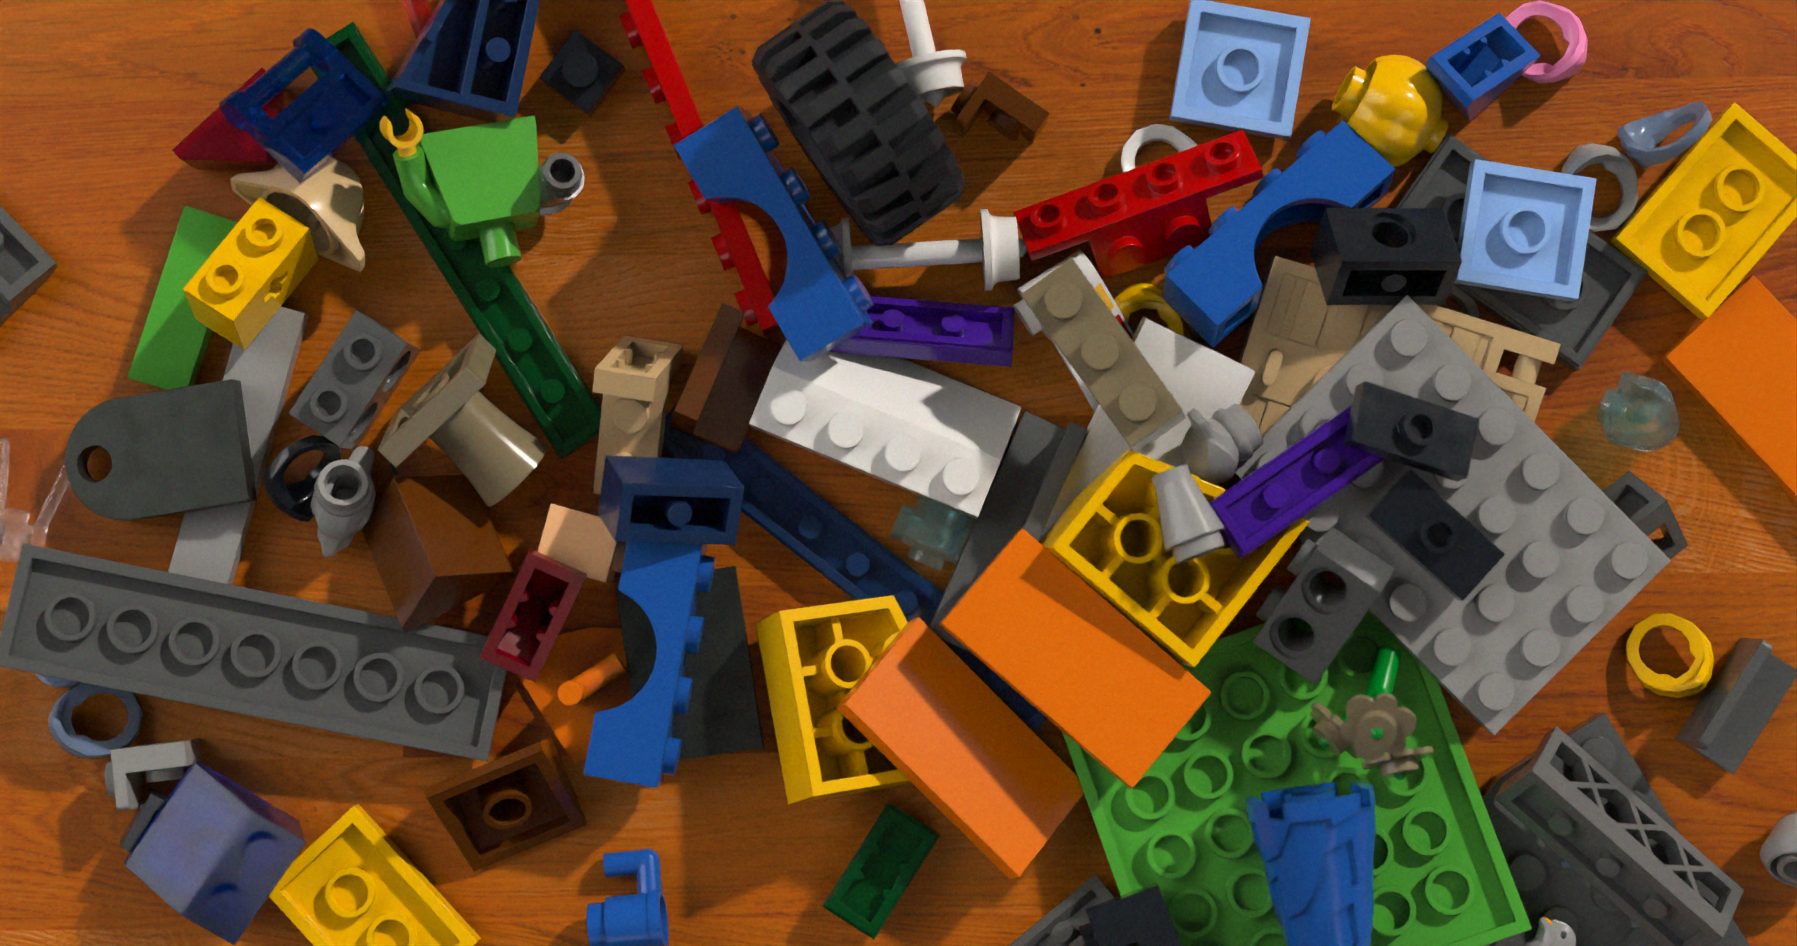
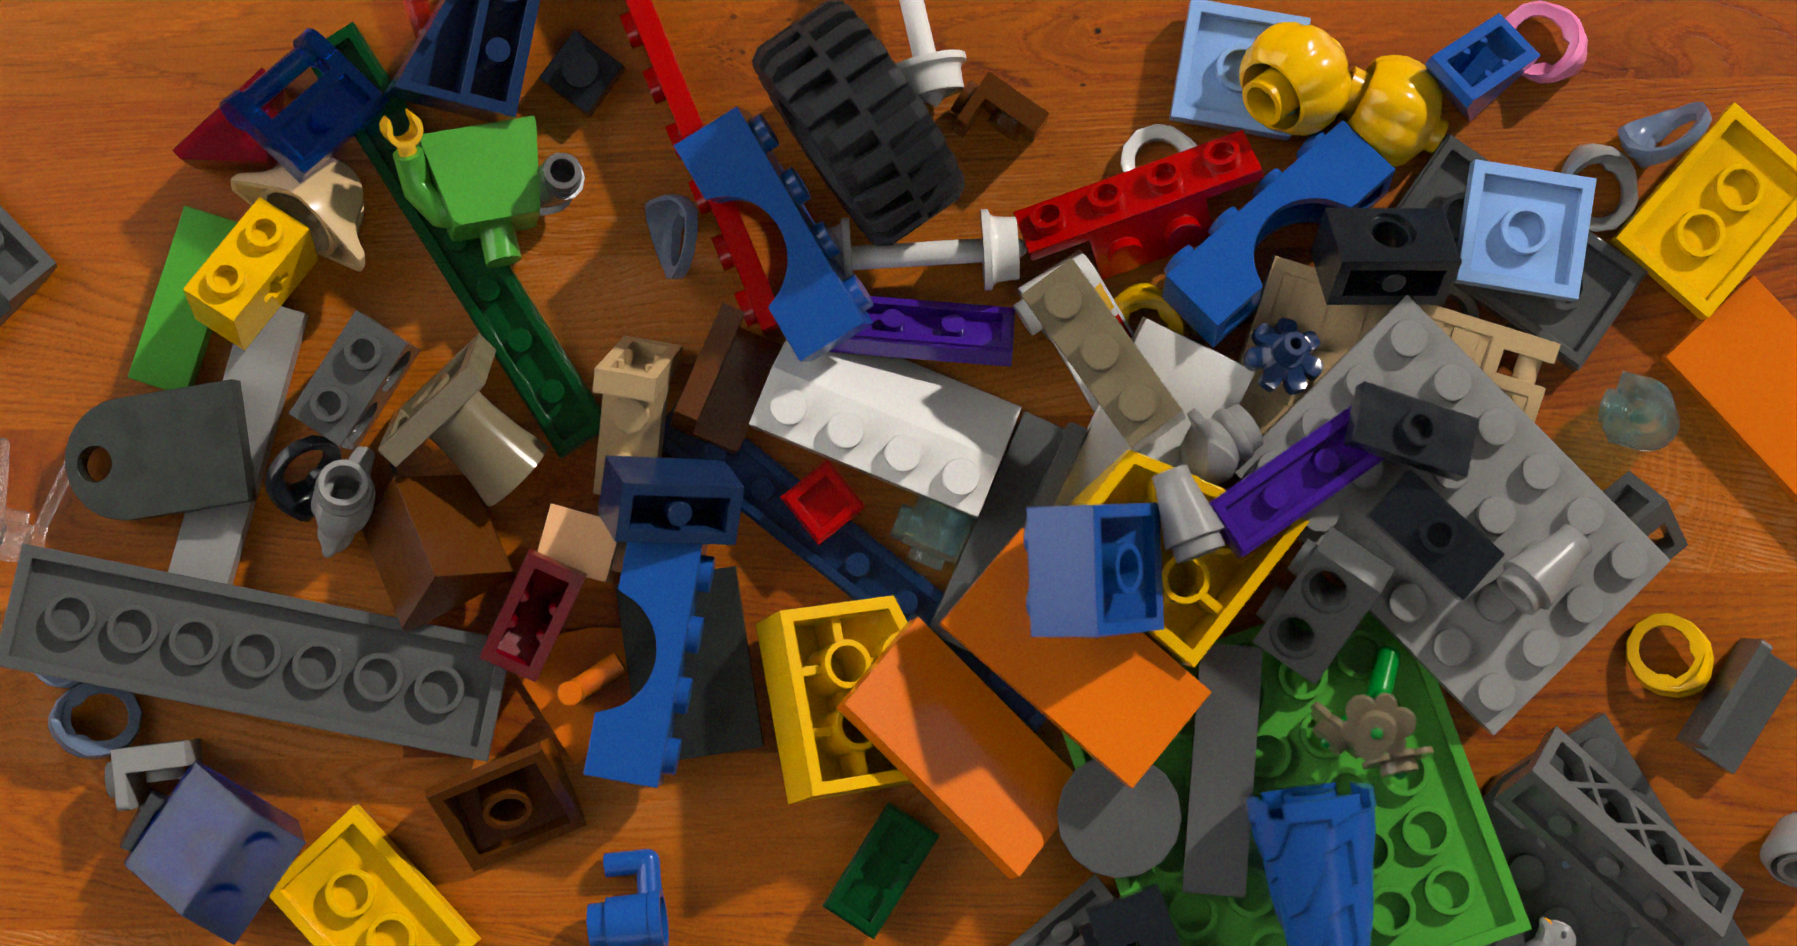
none -> sand blue piece [645,194,698,279]
none -> red tile [780,459,866,545]
none -> blue slope [1024,503,1164,637]
none -> dark grey tile [1057,759,1182,878]
none -> dark grey tile [1182,643,1263,898]
none -> yellow plant [1239,22,1351,136]
none -> dark blue plant [1244,318,1323,395]
none -> light grey cone [1497,524,1592,615]

